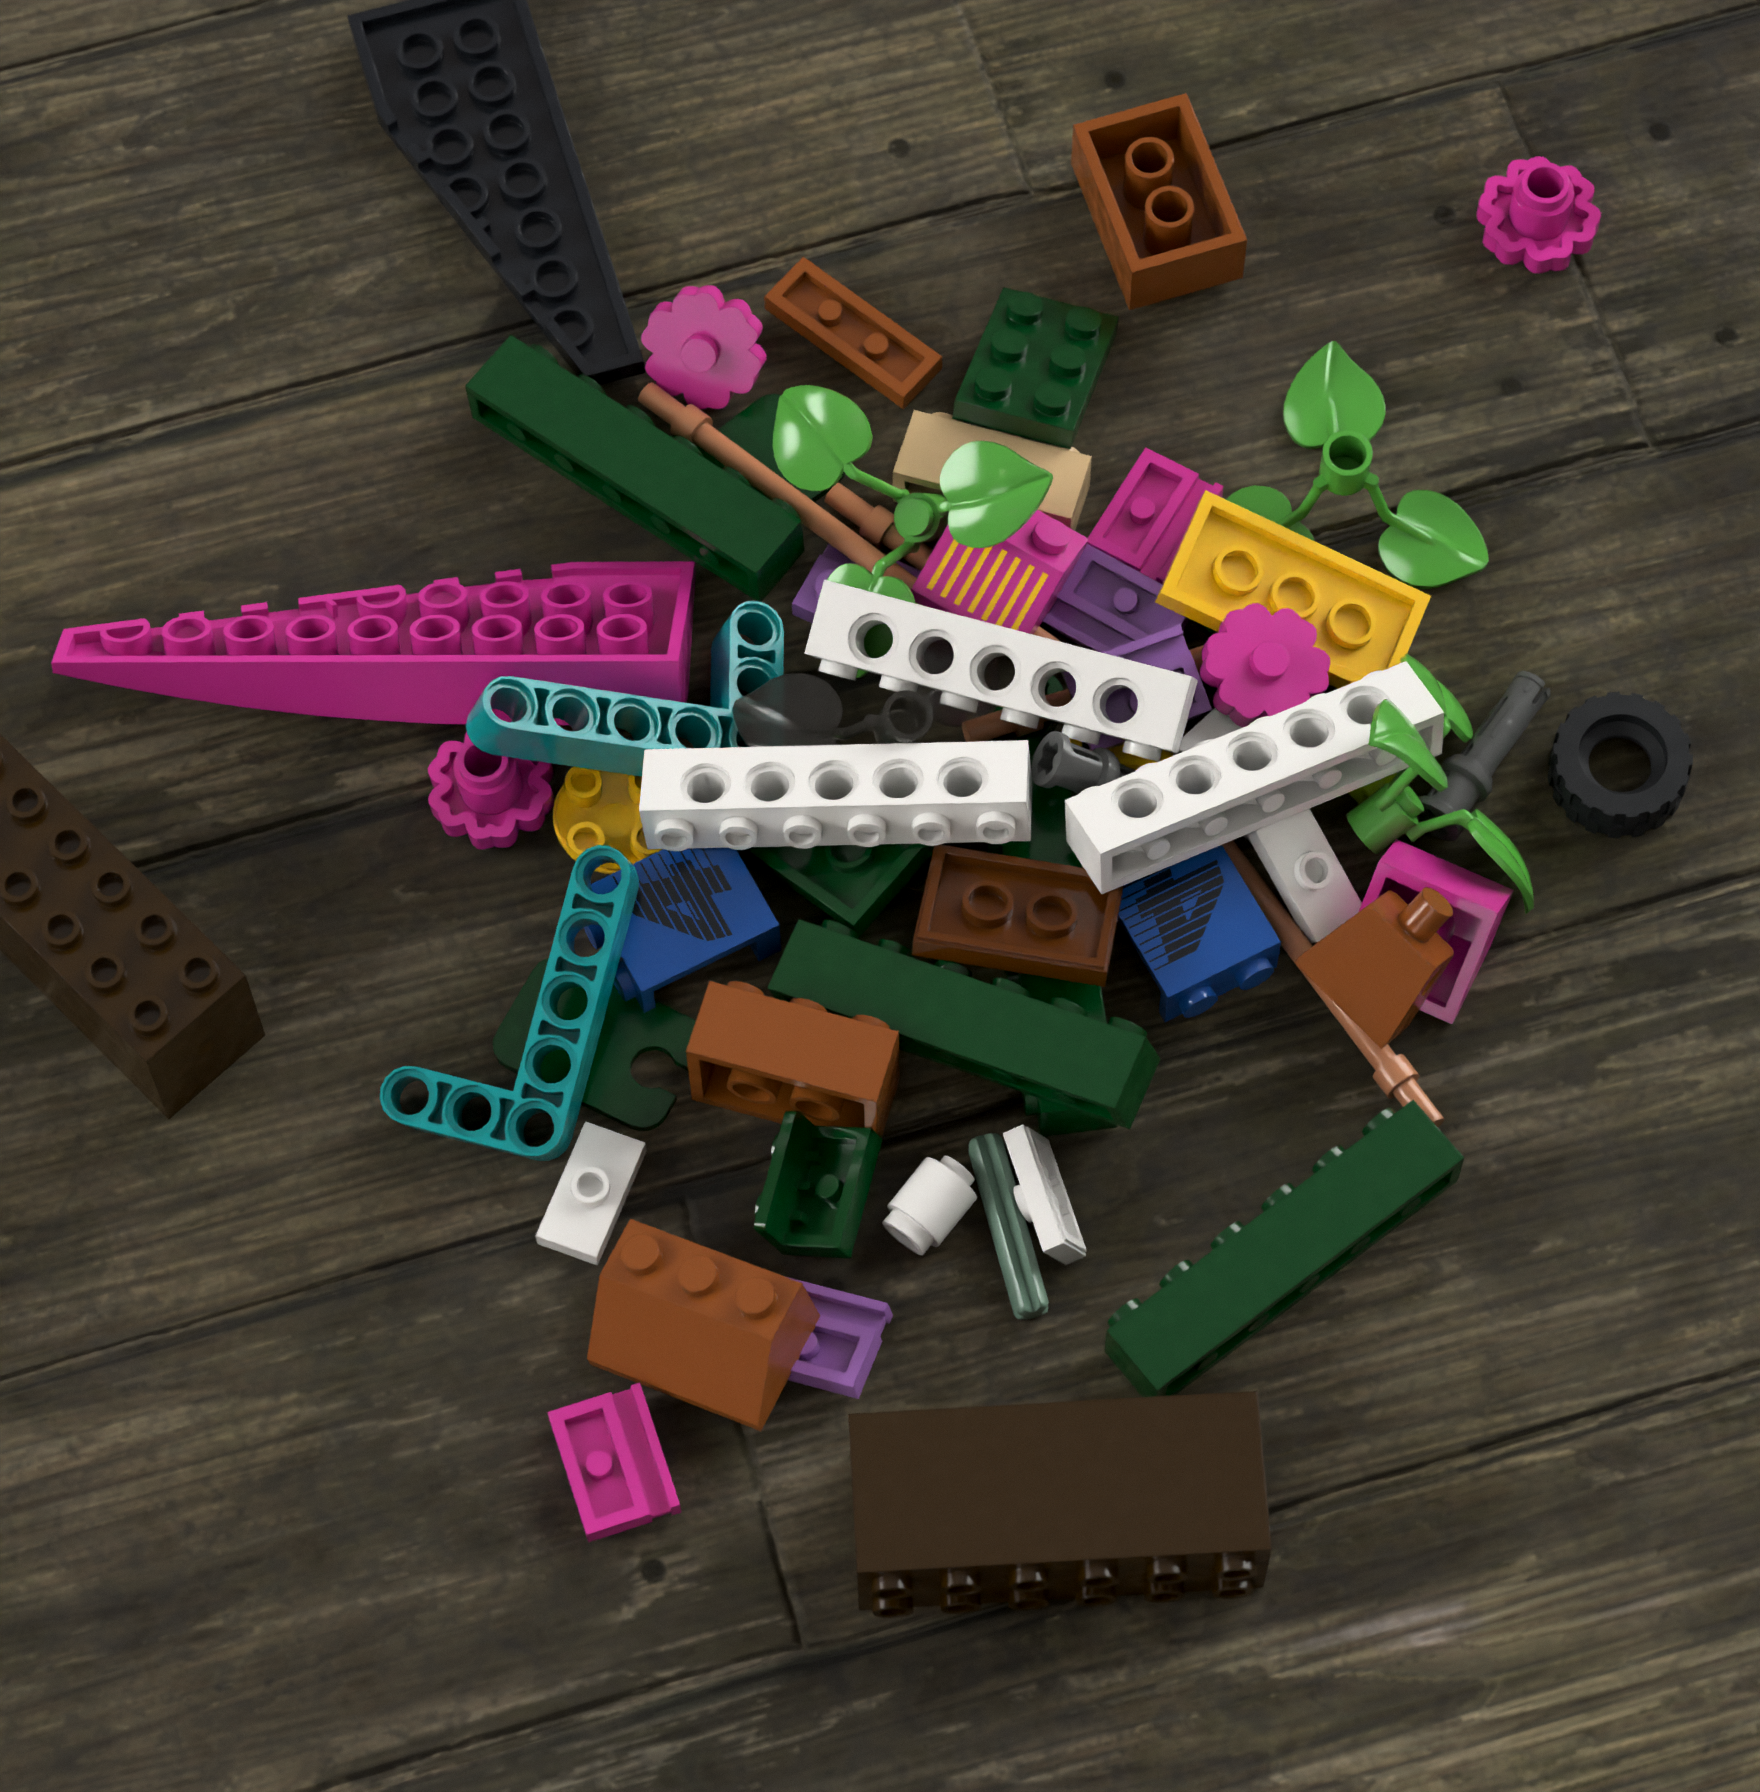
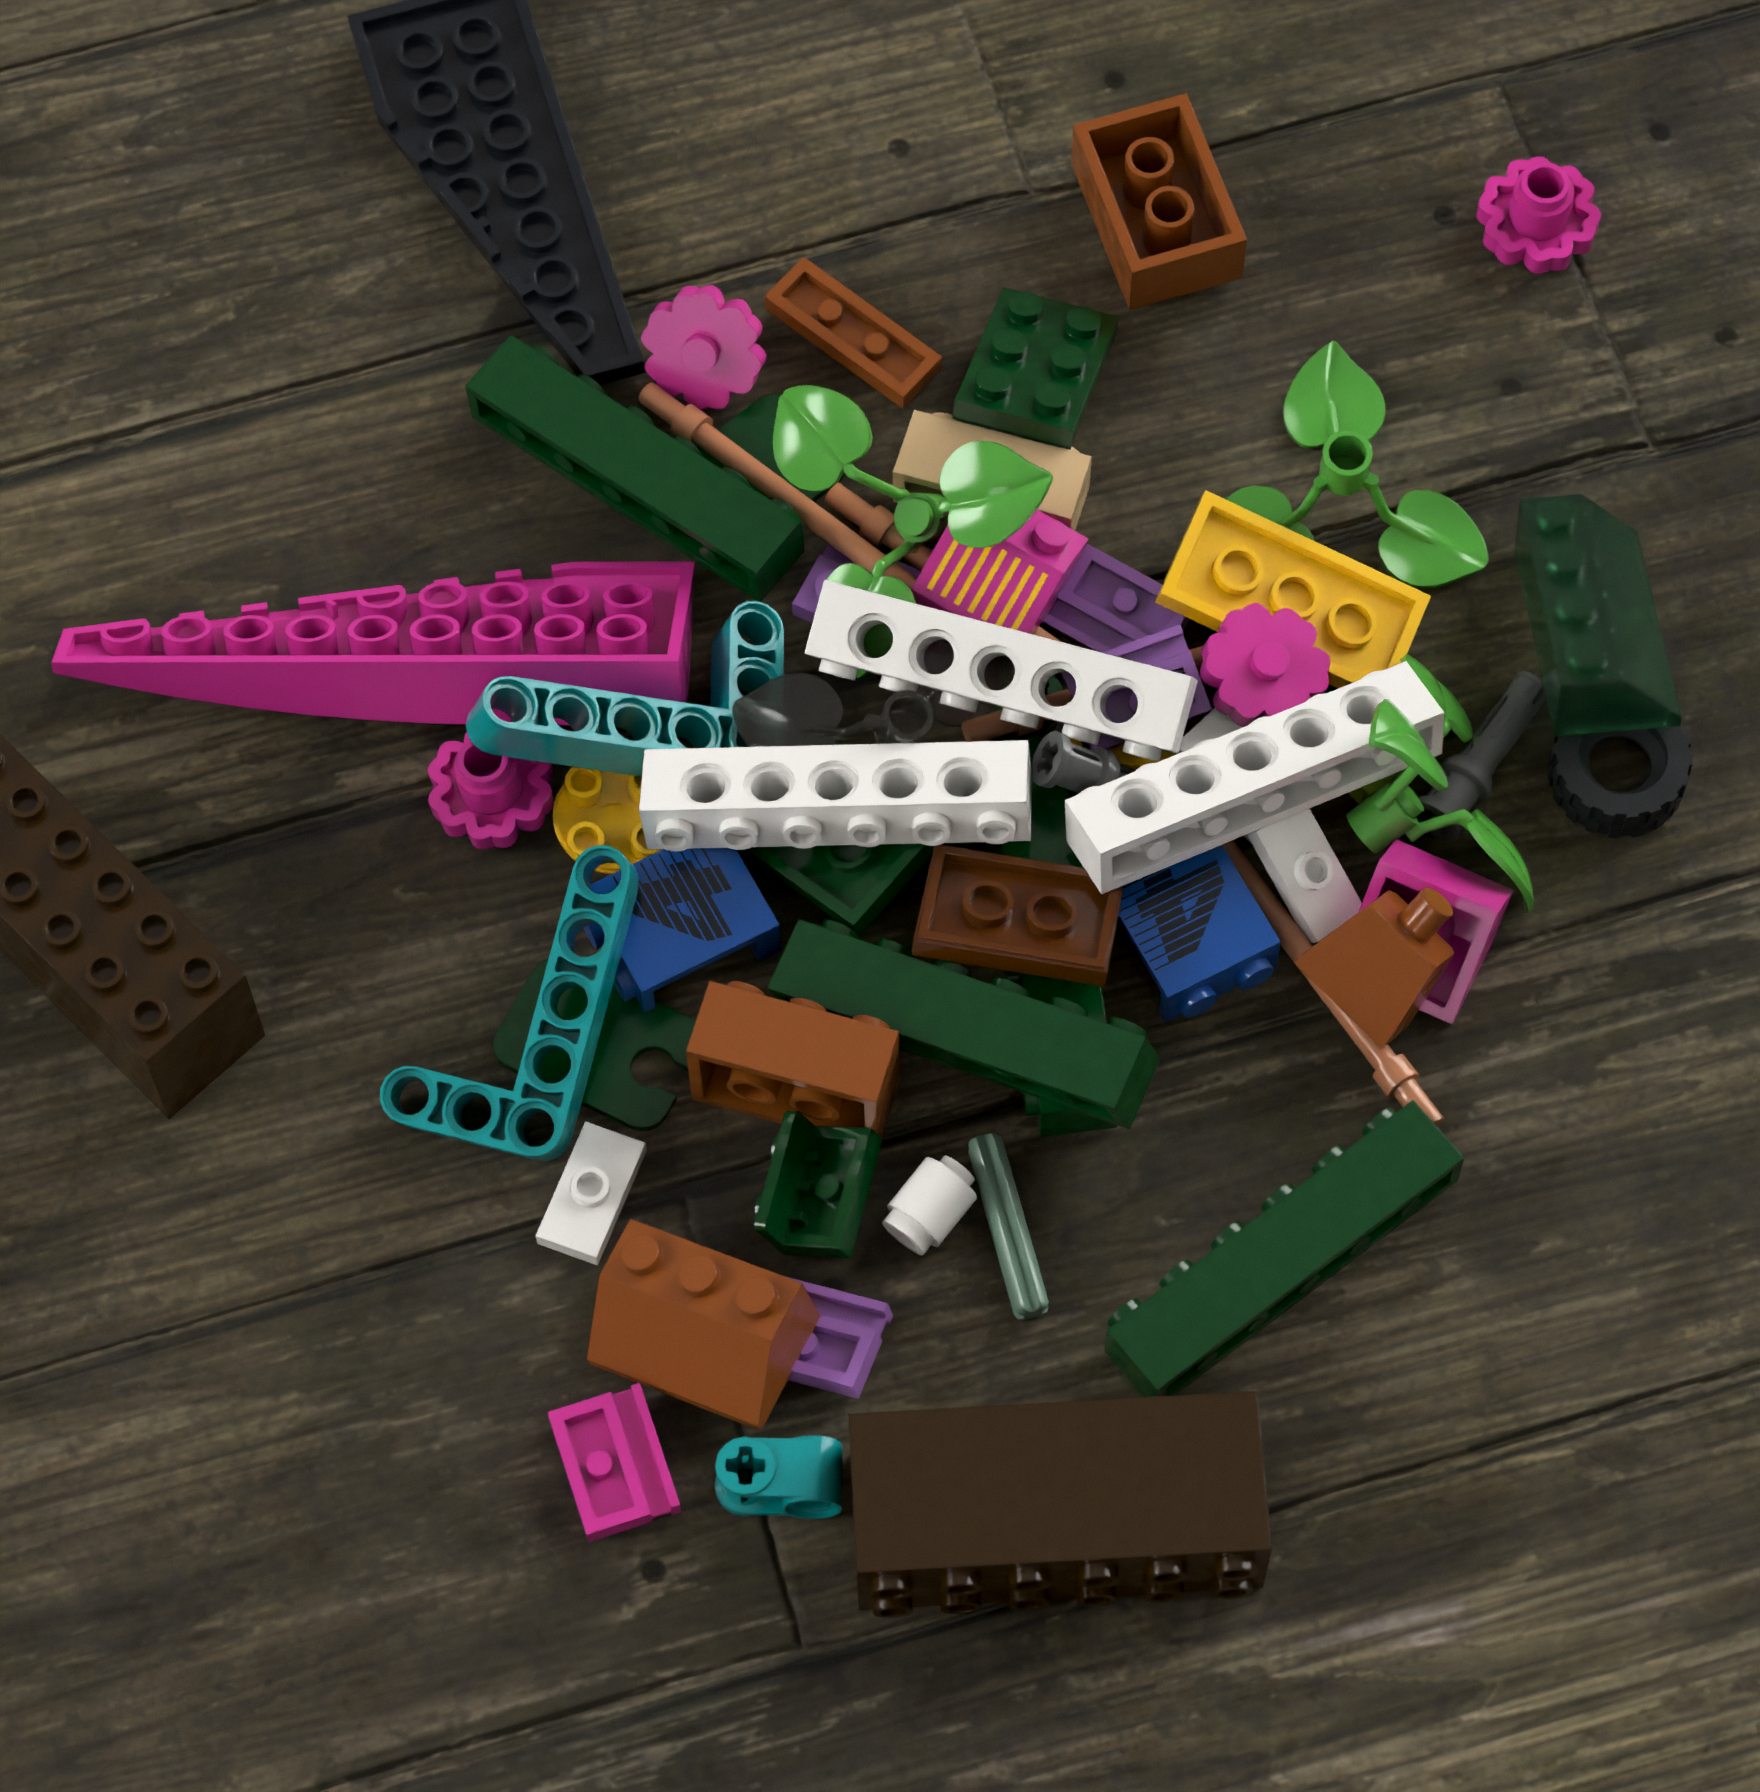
white plate [1003,1125,1087,1265] -> none
dark pink plate [1085,447,1224,584] -> none
none -> teal piece [714,1435,843,1519]
none -> clear green slope [1514,494,1682,736]

